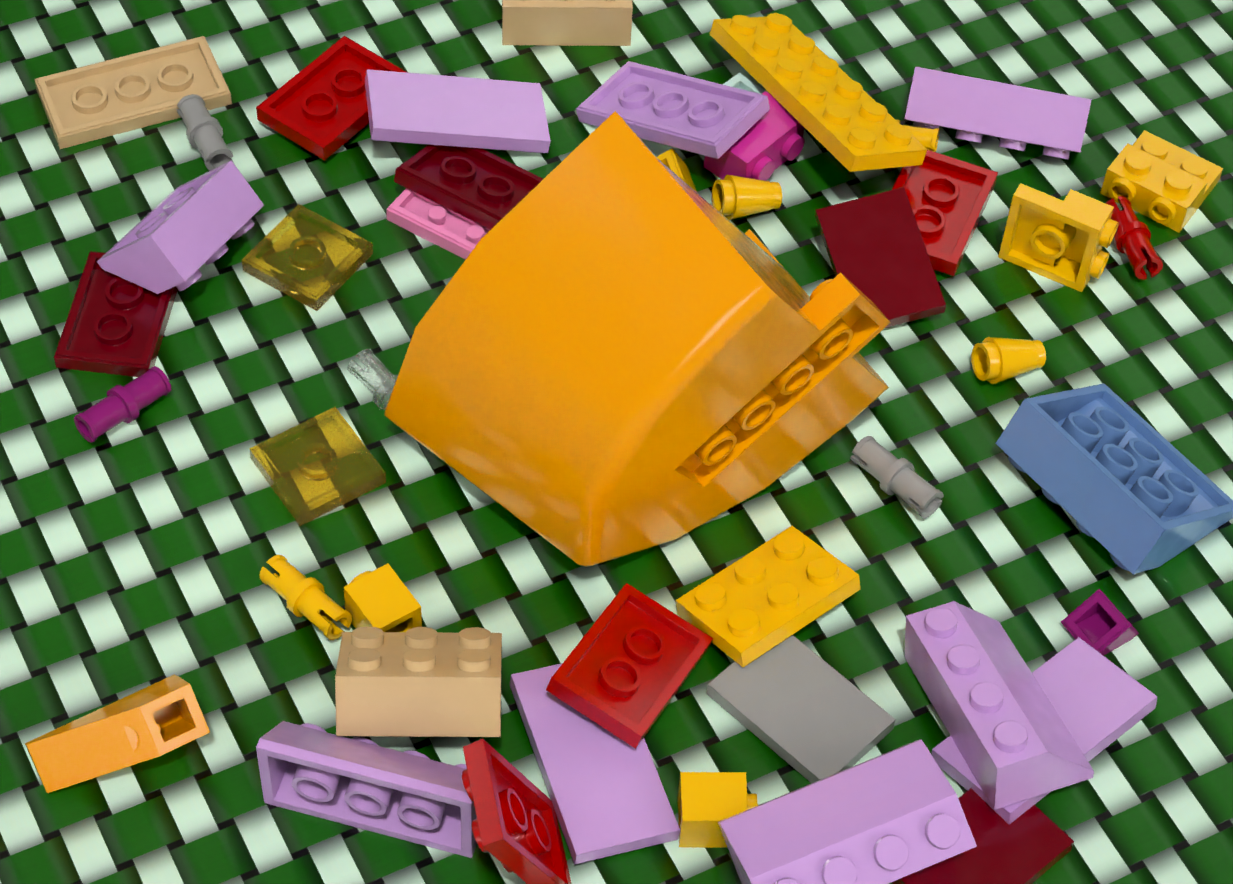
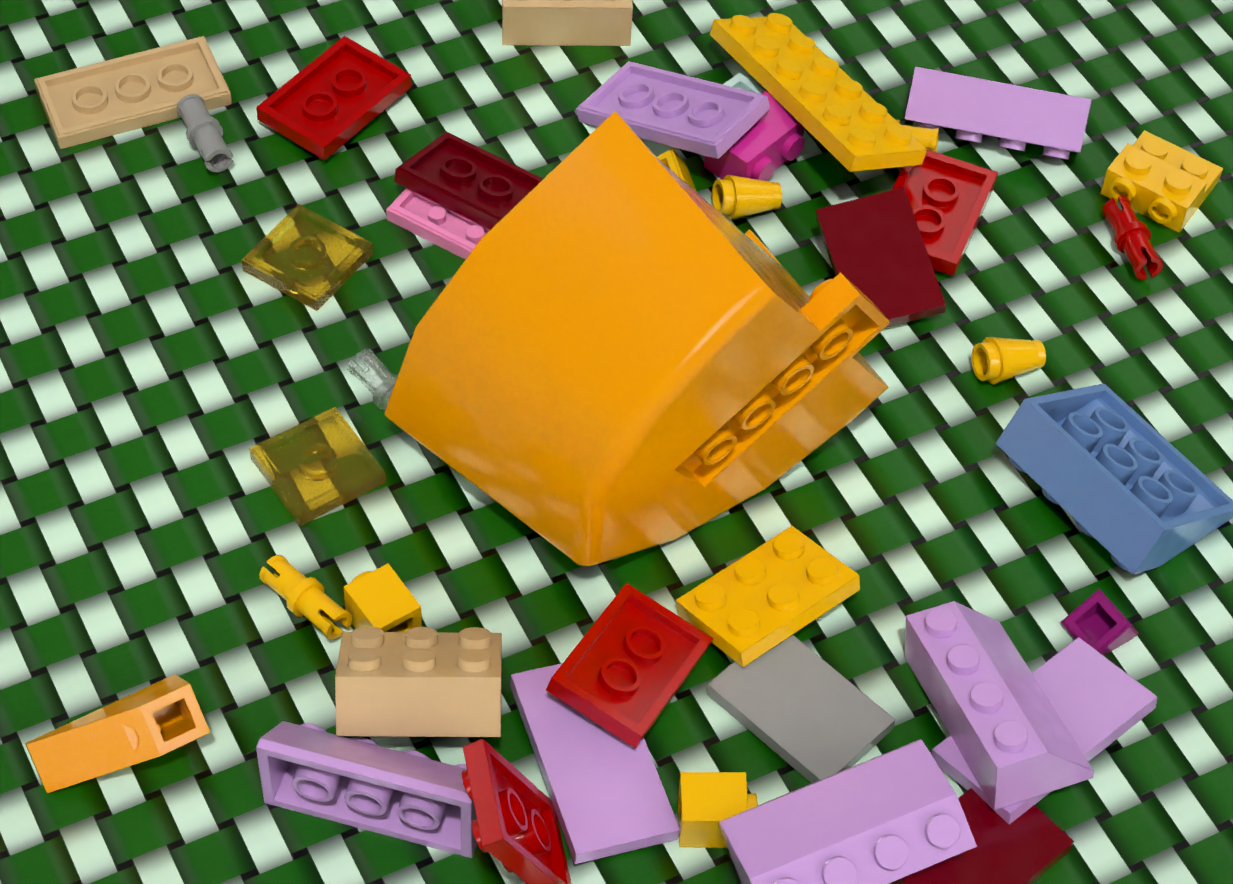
dark red tile [54,251,178,377] -> none
magenta pin [74,366,172,443] -> none
lavender slope [97,161,264,294] -> none
lavender tile [365,69,551,153] -> none
light grey pin [850,436,944,518] -> none
yellow plate [998,183,1119,292] -> none

